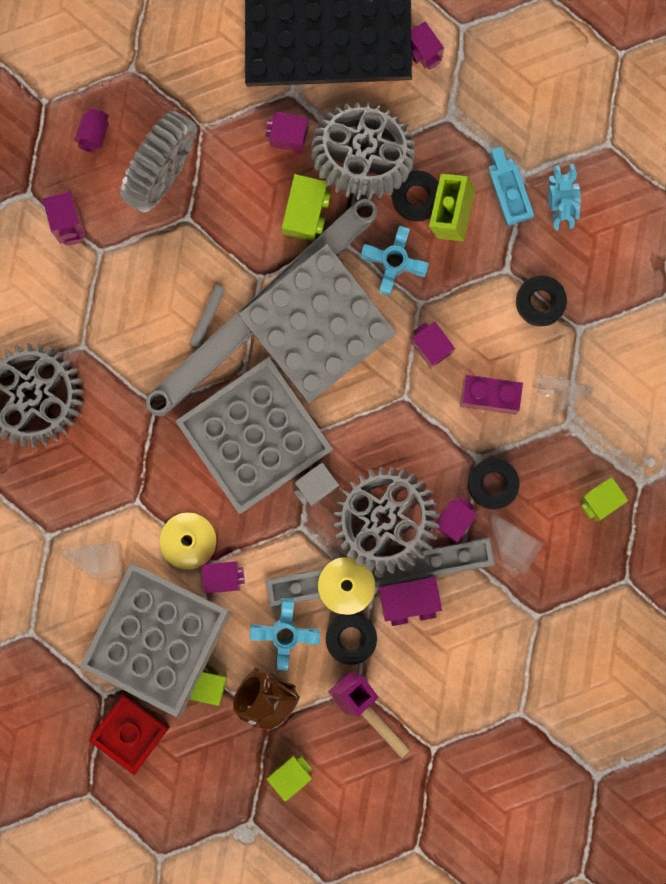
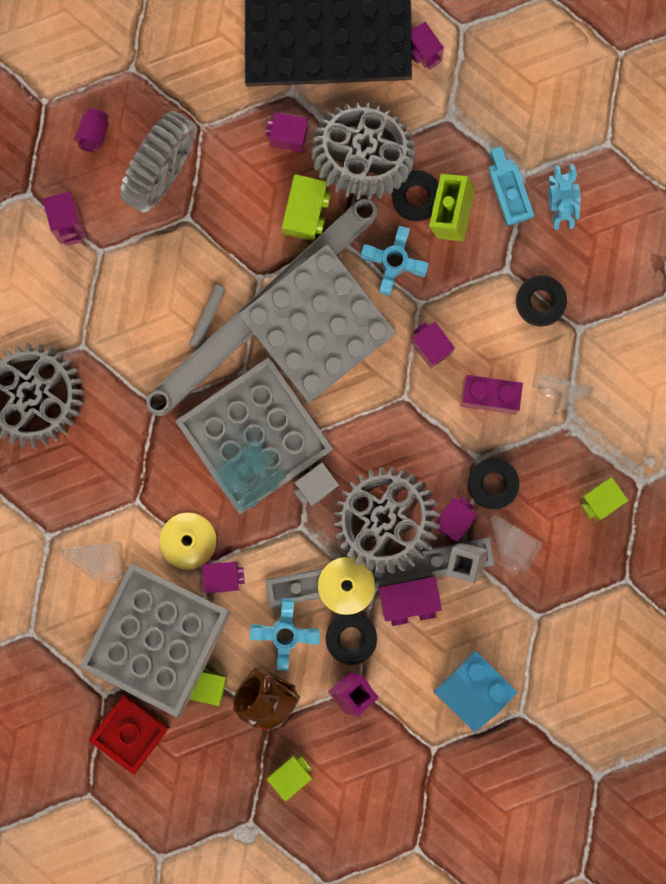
tan piece [361,706,410,758] -> none
none -> clear light blue plate [211,439,286,513]
none -> dark azure slope [433,651,518,732]
none -> light grey brick [446,542,488,583]

